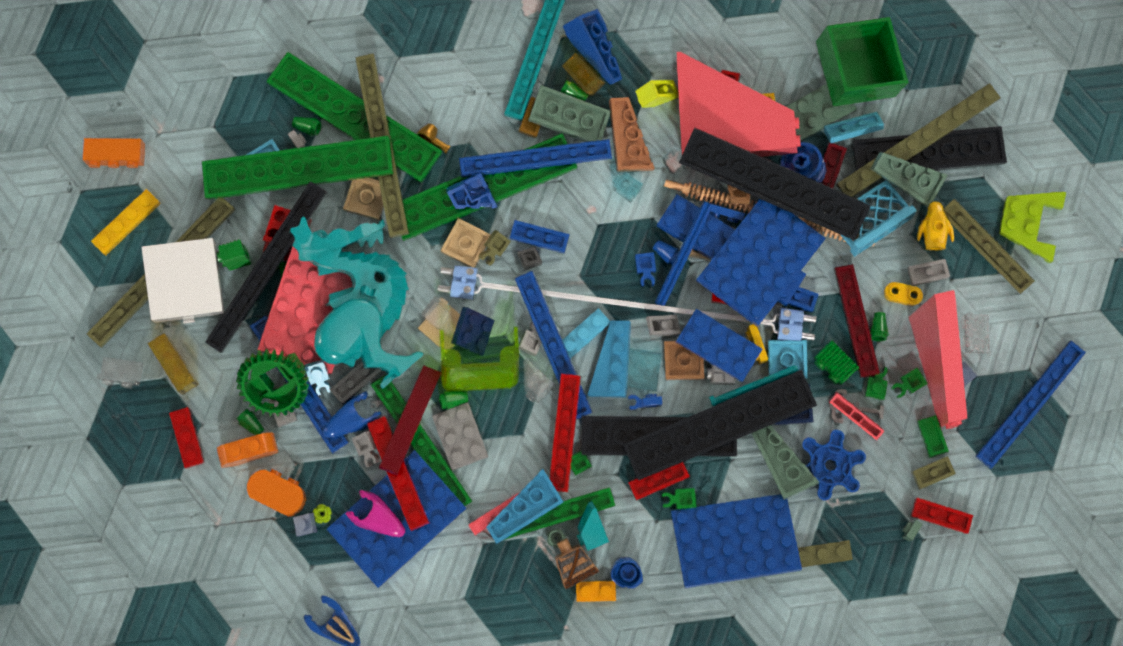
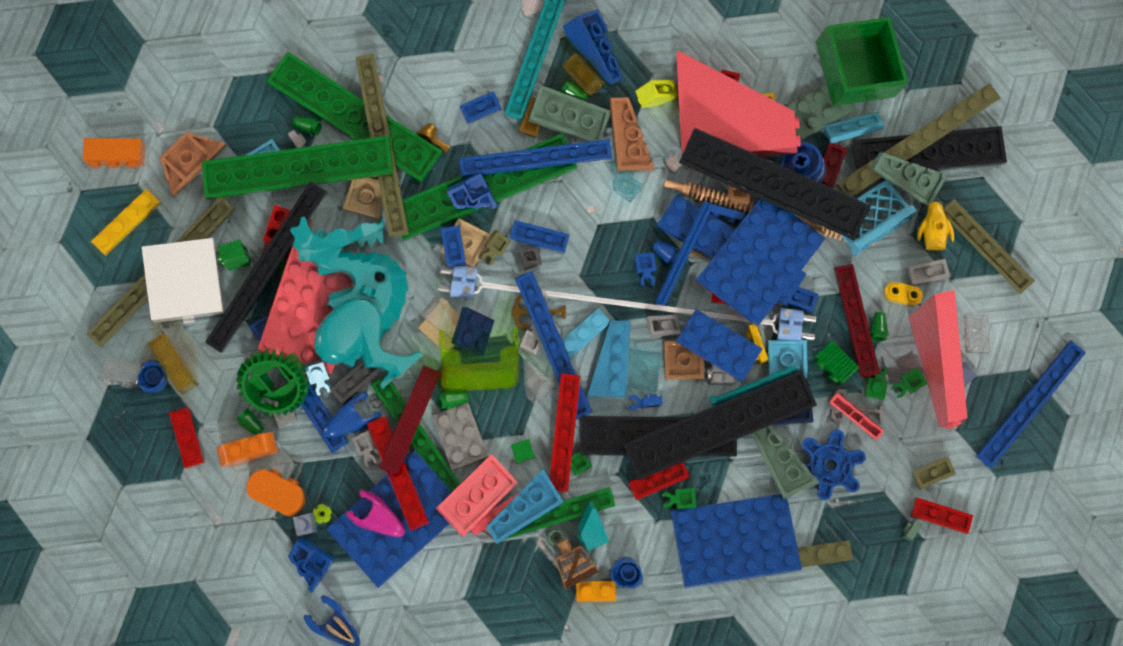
green tile [916,415,949,458] -> none
lime wing [999,192,1066,263] -> none
none -> blue hair [137,360,168,393]
none -> nougat wing [160,131,227,197]
none -> blue slope [288,537,335,592]
none -> coral plate [436,454,518,537]
none -> blue plate [441,225,466,267]
none -> blue plate [460,91,501,124]
none -> green tile [511,439,535,464]
none -> pearl gold piece [512,295,566,329]

